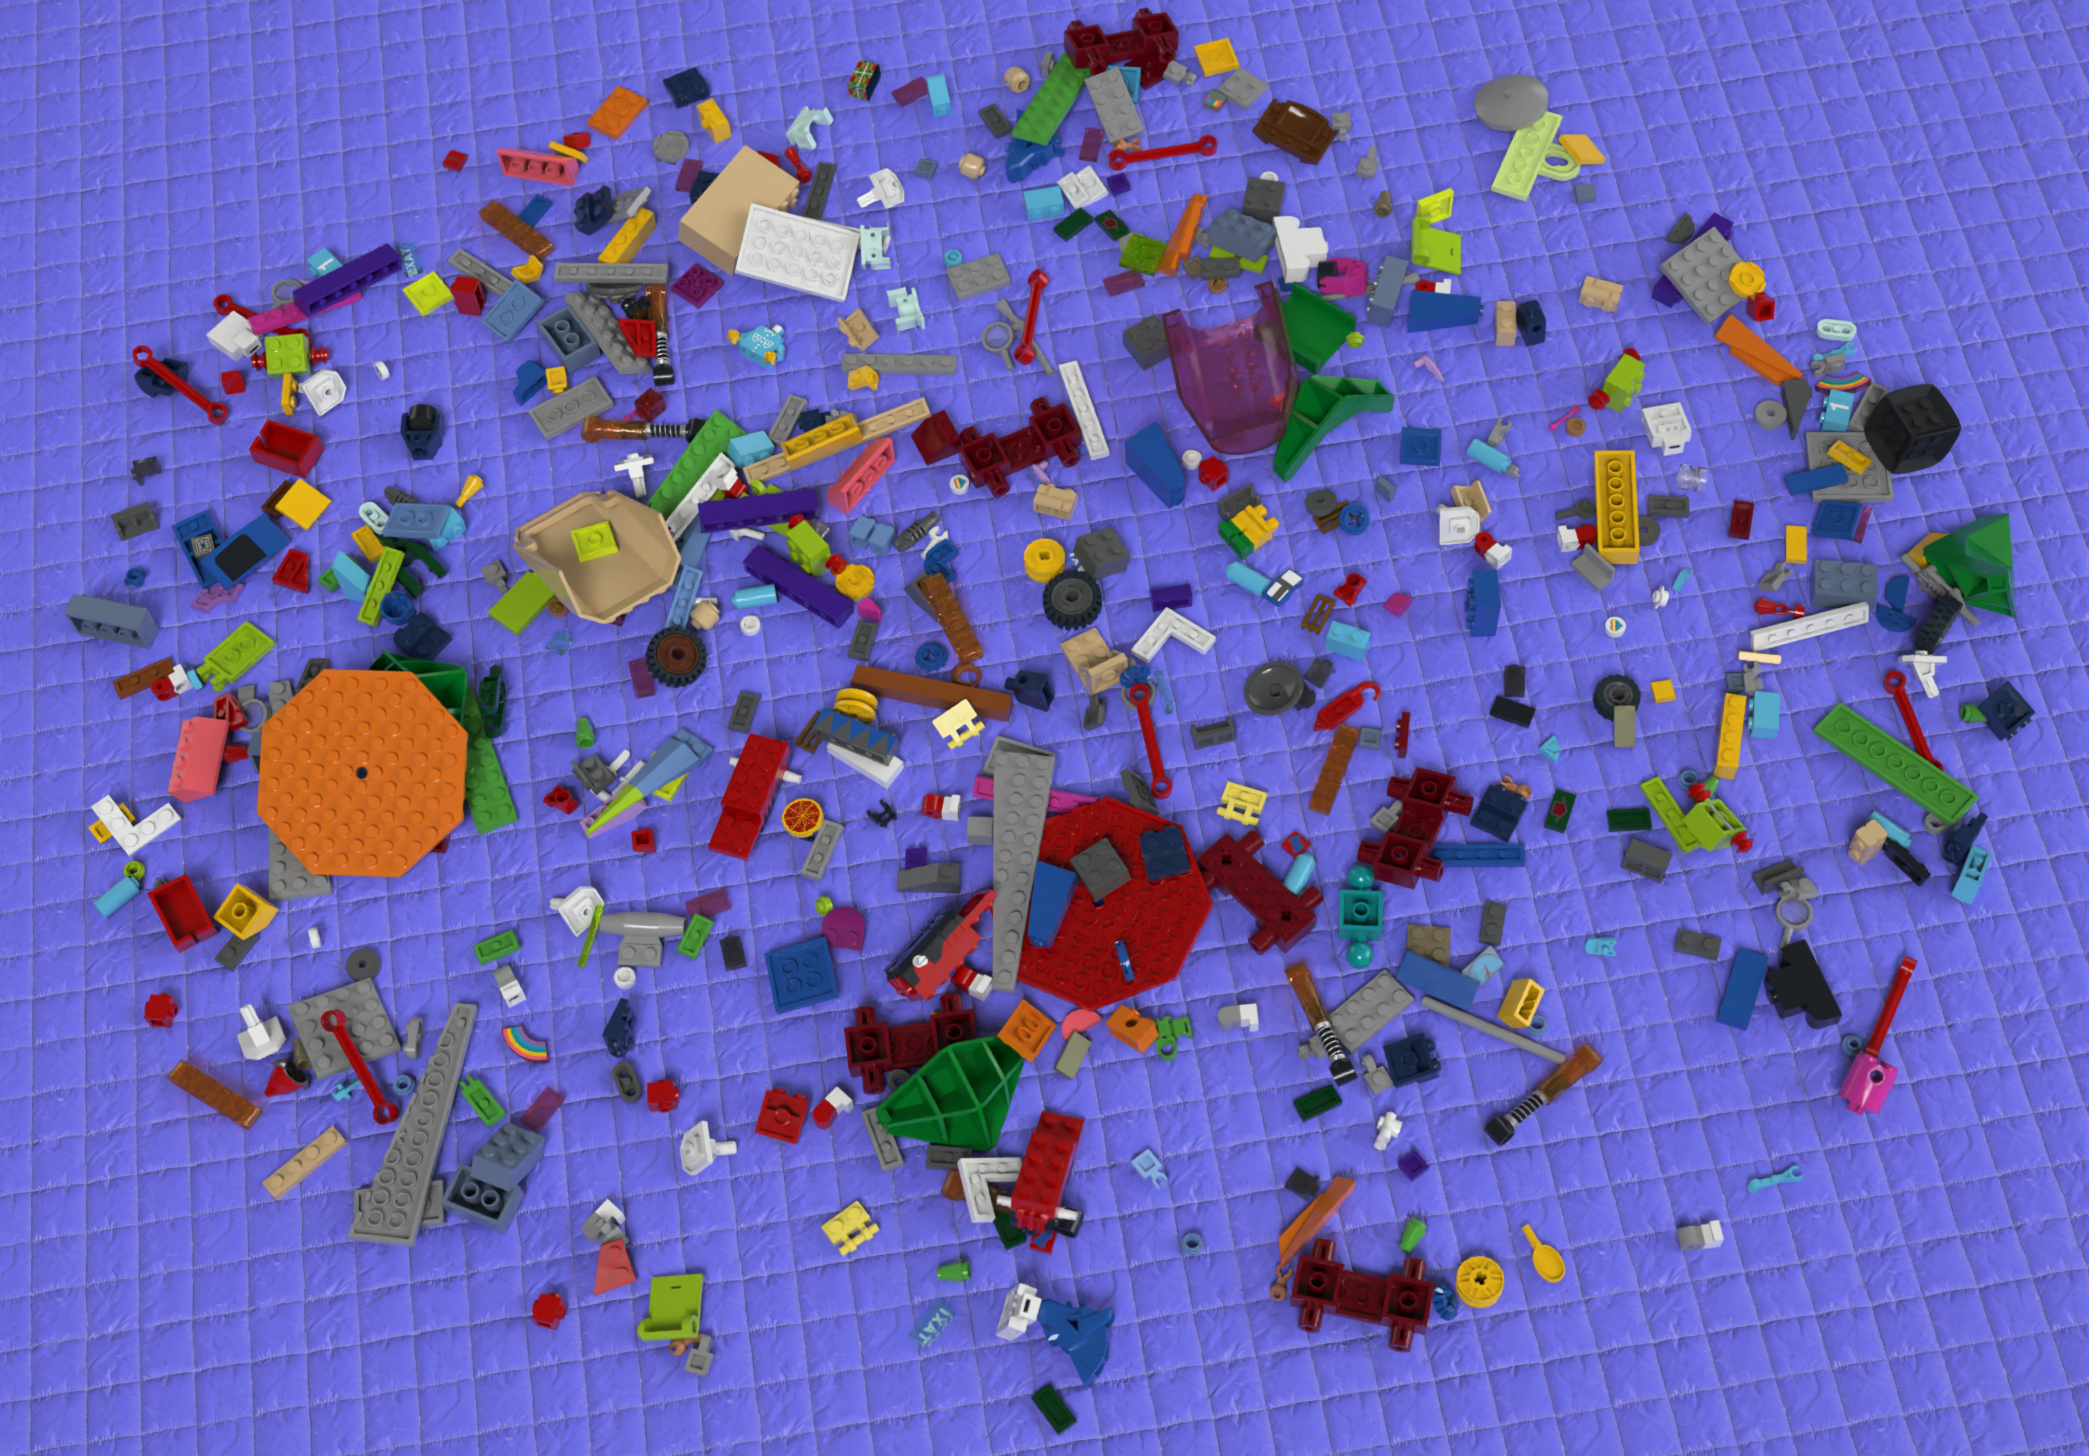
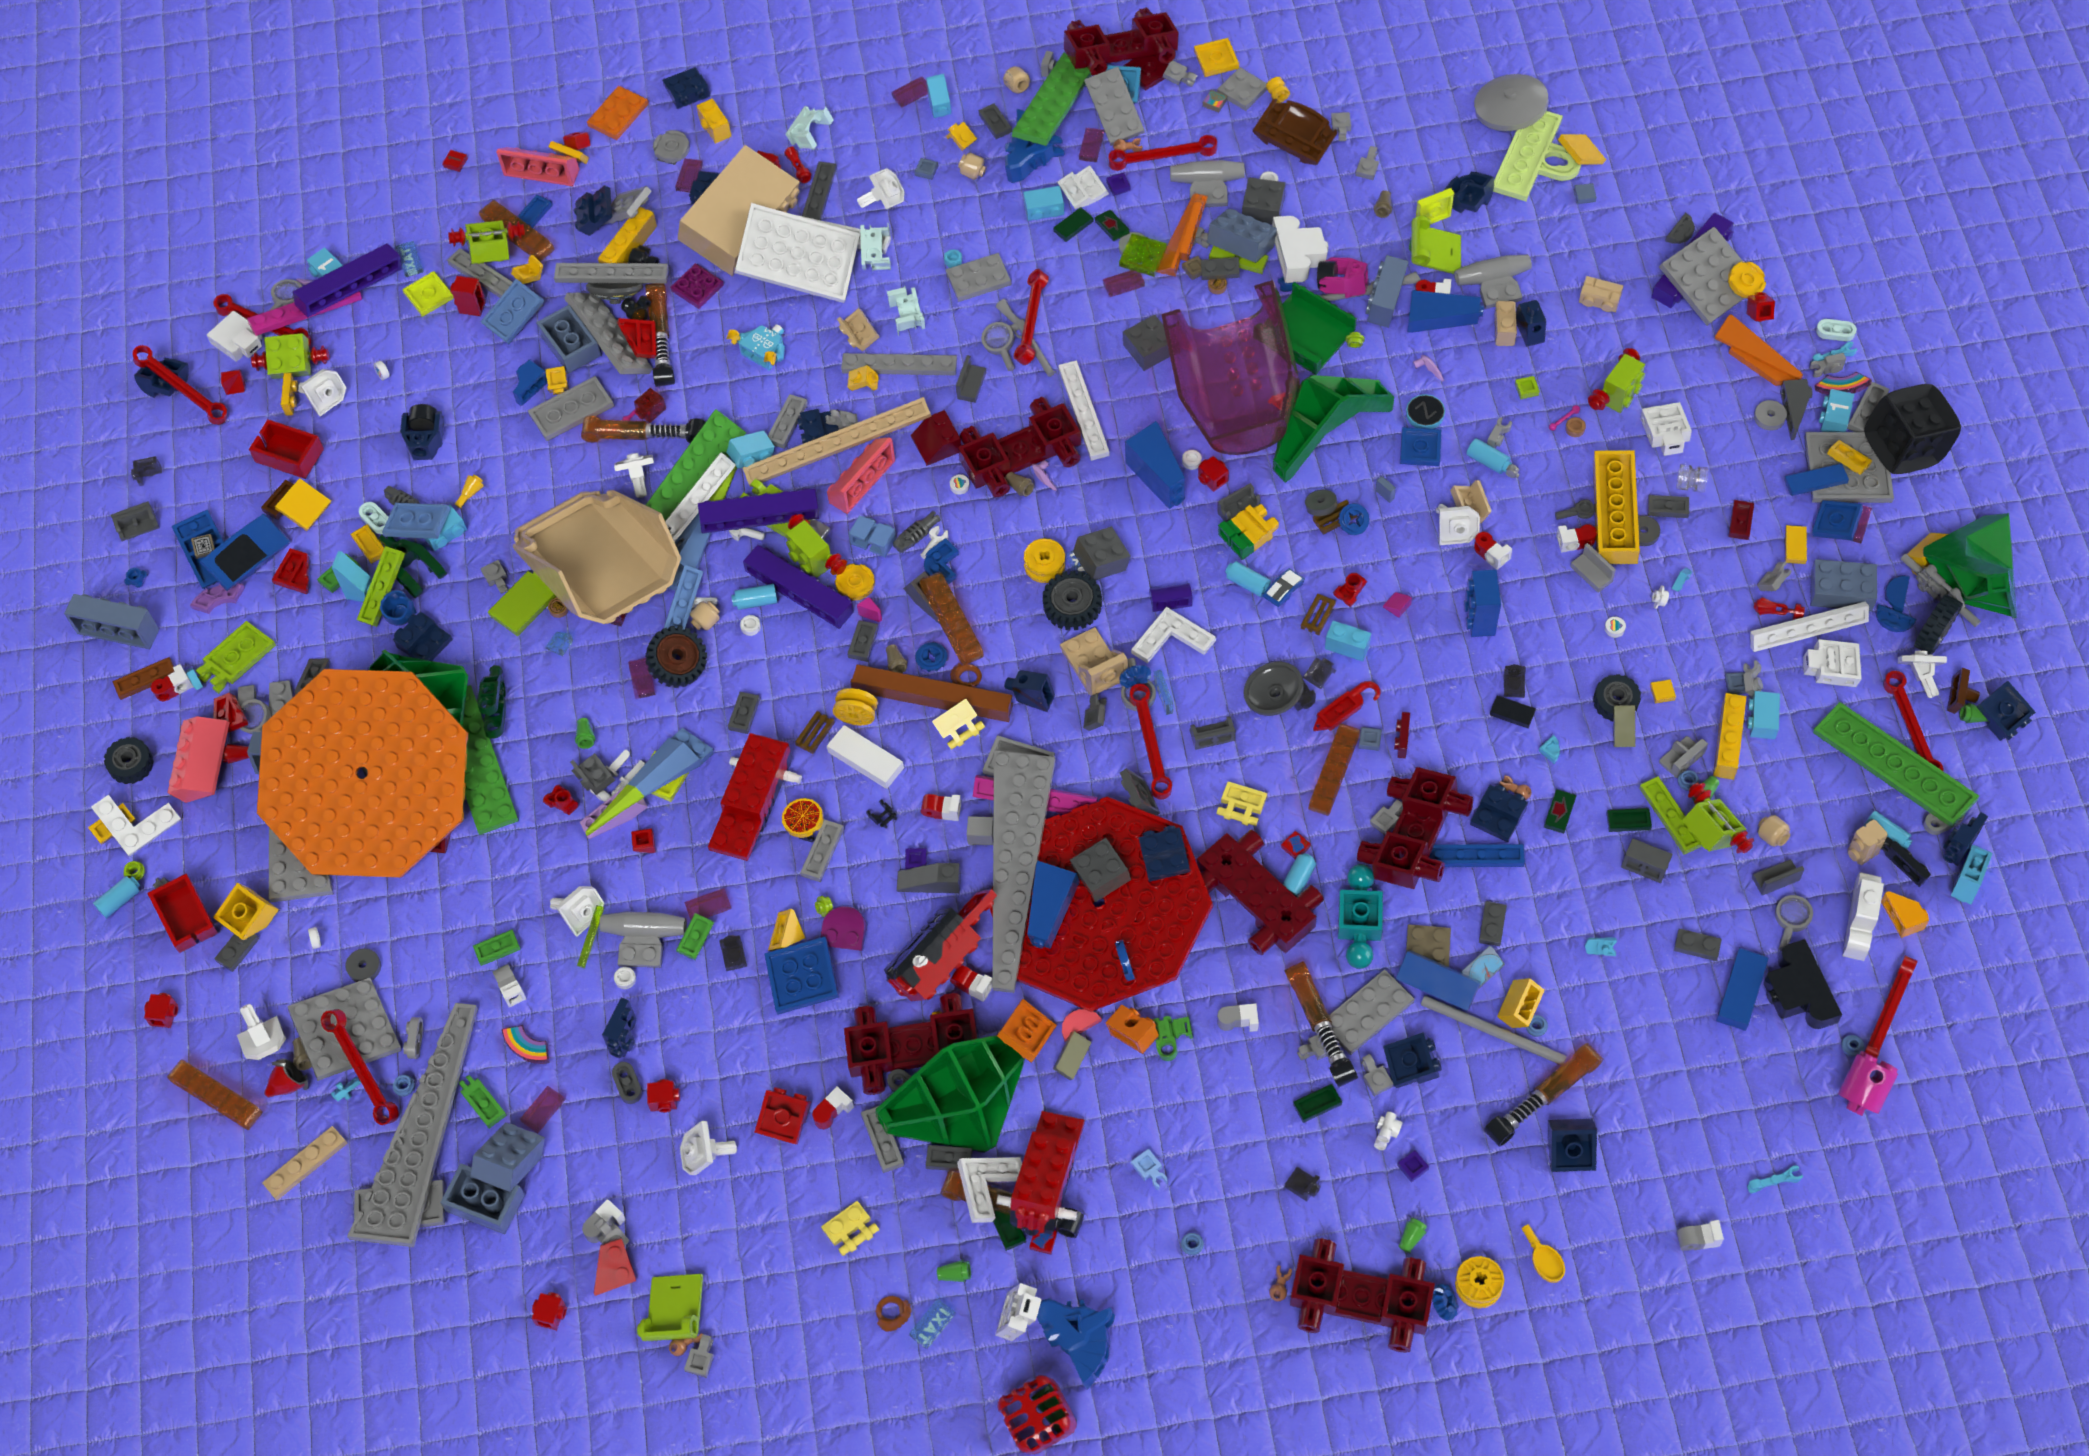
neon yellow tile [570,521,618,563] -> none
white leg [711,467,748,499] -> none
yellow slope [780,413,863,470] -> none
dark grey brick [813,707,899,766] -> none
piece [847,60,881,101] -> none
tan brick [1033,484,1078,521] -> none
orange wedge [1278,1176,1356,1269] -> none
tile [1737,650,1781,664] -> none
light grey plate [1777,877,1819,901] -> none
none -> black wheel [104,737,153,784]
none -> lime brick [448,220,525,264]
none -> black piece [628,245,659,264]
none -> yellow slope [768,909,805,952]
none -> dark orange piece [876,1296,912,1332]
none -> dark tan cone [886,644,907,673]
none -> yellow bracket [945,121,977,151]
none -> dark grey panel [956,355,986,403]
none -> red piece [997,1375,1077,1455]
none -> dark tan cone [1005,472,1034,497]
none -> light grey plate [1170,160,1245,207]
none -> yellow wheel [1266,77,1290,103]
none -> black tile [1406,394,1445,429]
none -> dark blue brick [1444,172,1494,213]
none -> light grey plate [1454,254,1532,309]
none -> lime plate [1515,376,1540,400]
none -> dark blue slope [1548,1118,1597,1172]
none -> light grey panel [1659,736,1708,778]
none -> tan head [1758,815,1790,847]
none -> white piece [1803,639,1862,687]
none -> white brick [1842,872,1884,961]
none -> light orange slope [1881,891,1929,938]
none -> reddish brown tile [1947,668,1980,714]

